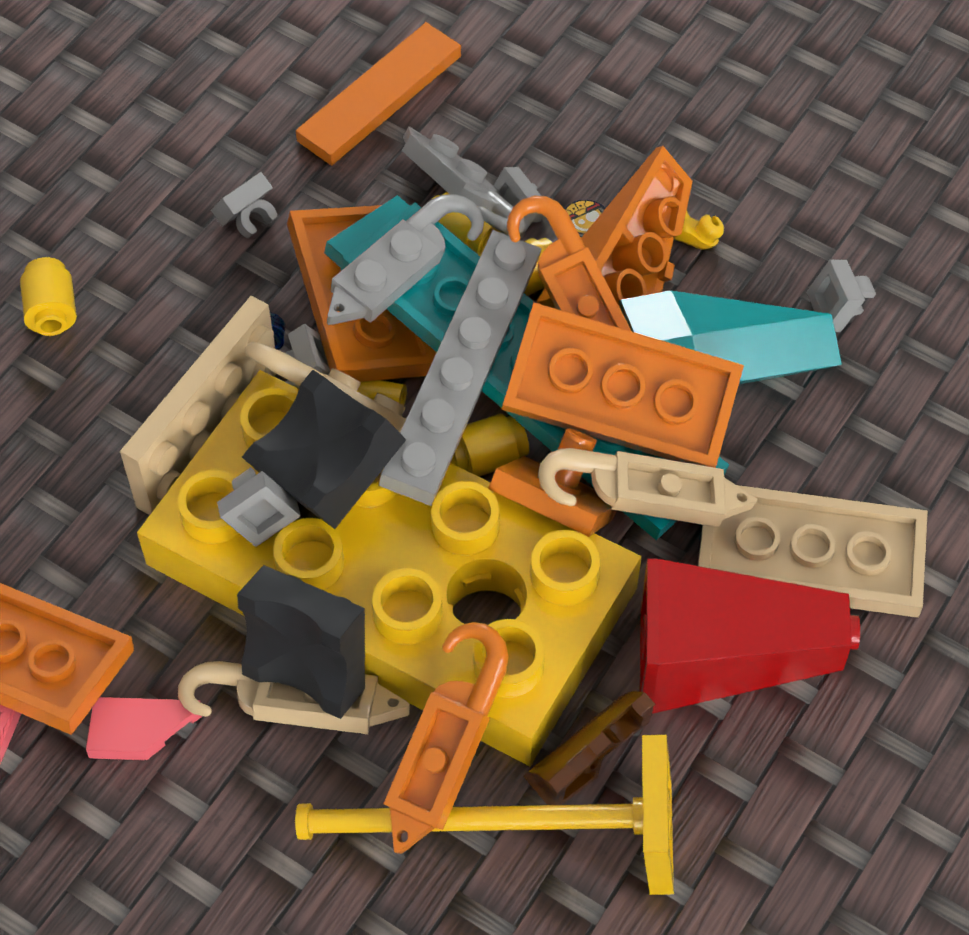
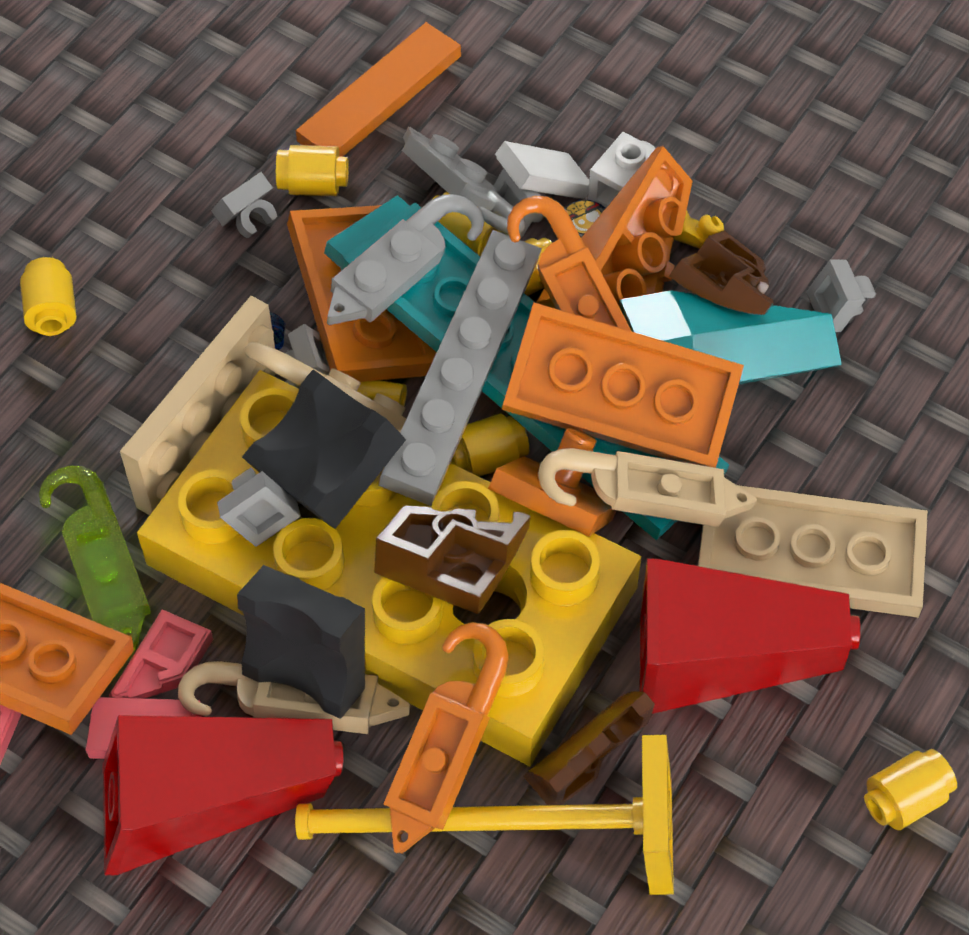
none -> clear neon green plate [39,465,151,651]
none -> red slope [103,715,343,875]
none -> coral tile [109,609,213,699]
none -> yellow brick [276,145,349,196]
none -> reddish brown slope [374,506,531,614]
none -> white tile [495,141,589,199]
none -> white brick [588,132,655,209]
none -> reddish brown slope [669,230,774,315]
none -> yellow brick [864,749,957,830]

